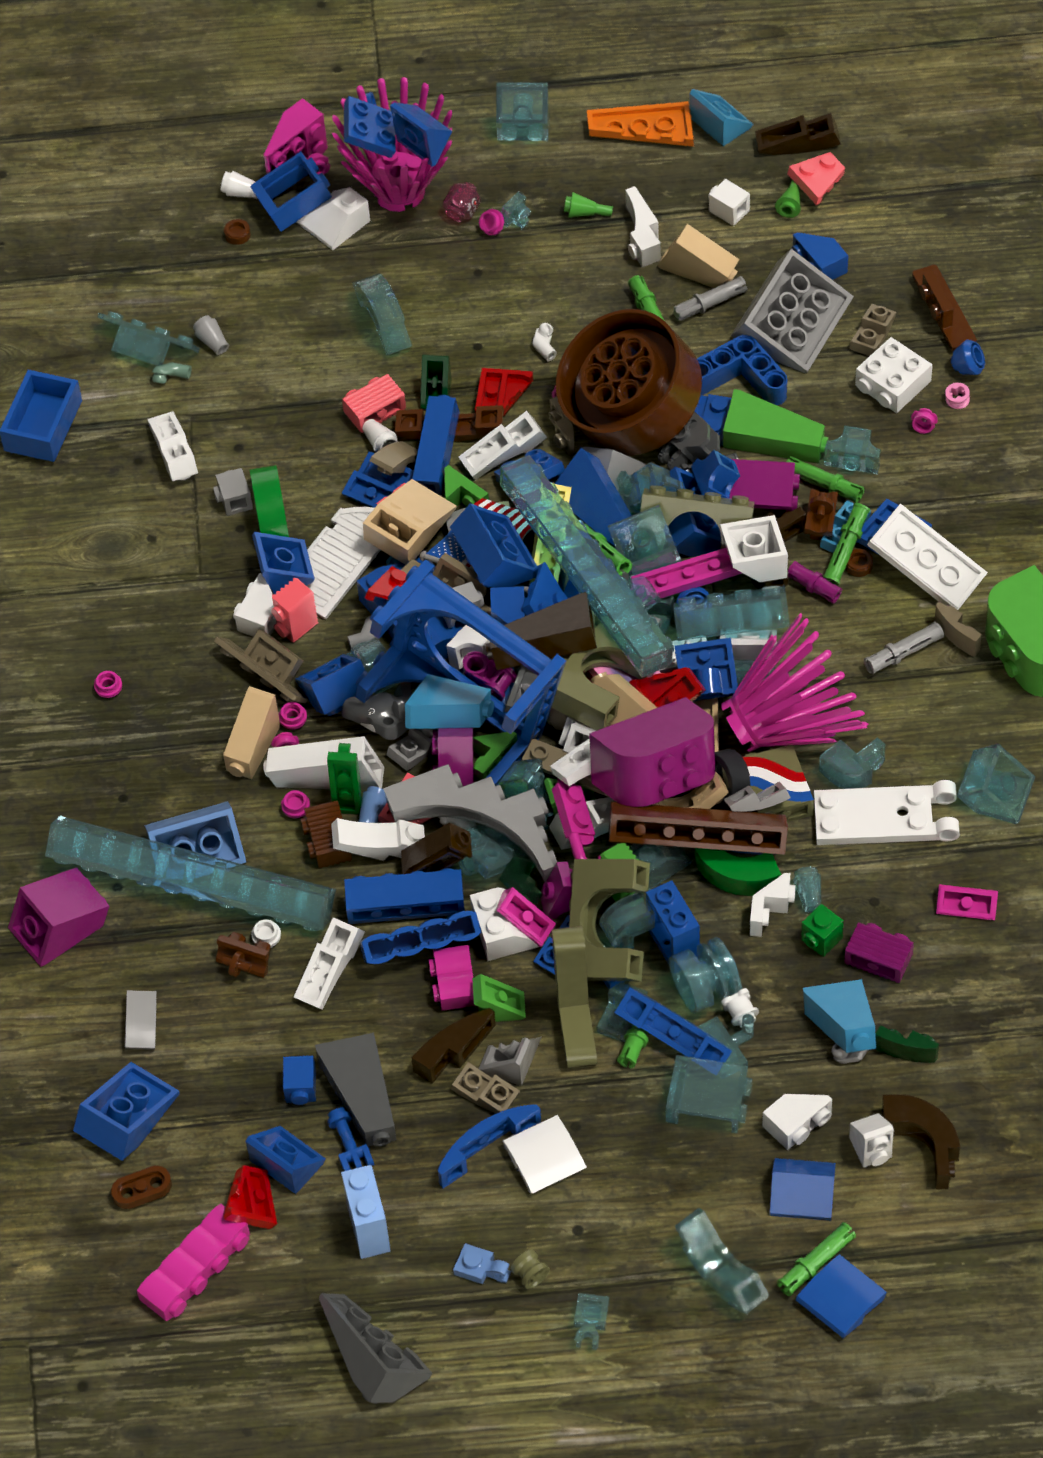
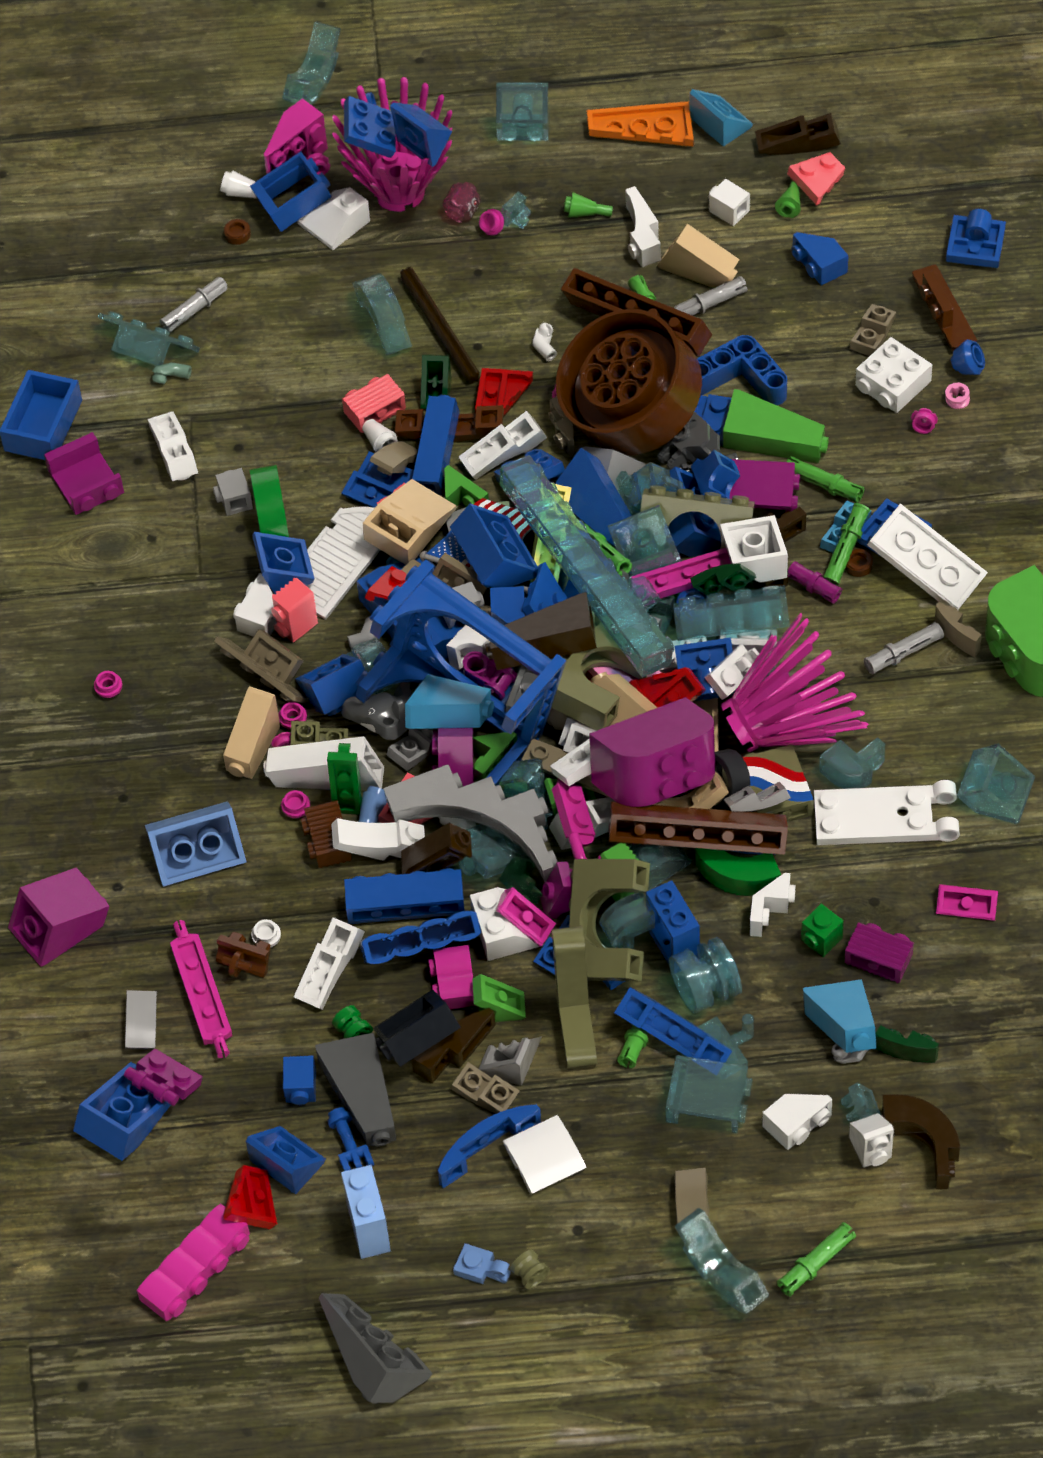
clear light blue brick [45,816,336,931] -> none
reddish brown plate [111,1166,172,1209] -> none
light grey cone [193,315,229,355] -> none
clear light blue plate [574,1293,610,1350] -> none
clear light blue slope [597,982,648,1043] -> none
white brick [721,988,759,1028] -> none
light grey slope [731,249,854,373] -> none
slope [770,1158,836,1221] -> none
clear light blue cone [792,867,821,912] -> none
blue slope [796,1254,887,1338] -> none
reddish brown hips [804,489,838,540] -> none
clear light blue brick [824,426,881,474] -> none
none -> magenta panel [44,432,124,515]
none -> magenta plate [124,1048,203,1106]
none -> light grey axle [159,277,227,334]
none -> dark pink plate [170,920,233,1058]
none -> clear light blue arch [282,22,341,104]
none -> olive slope [291,721,348,745]
none -> green wheel [332,1005,373,1039]
none -> black window [373,990,461,1066]
none -> dark brown axle [400,267,480,384]
none -> reddish brown brick [561,268,712,357]
none -> dark tan slope [675,1168,709,1230]
none -> dark green slope [690,564,757,596]
none -> white plate [704,644,759,700]
none -> clear light blue tile [841,1082,881,1123]
none -> blue plate [946,209,1006,268]

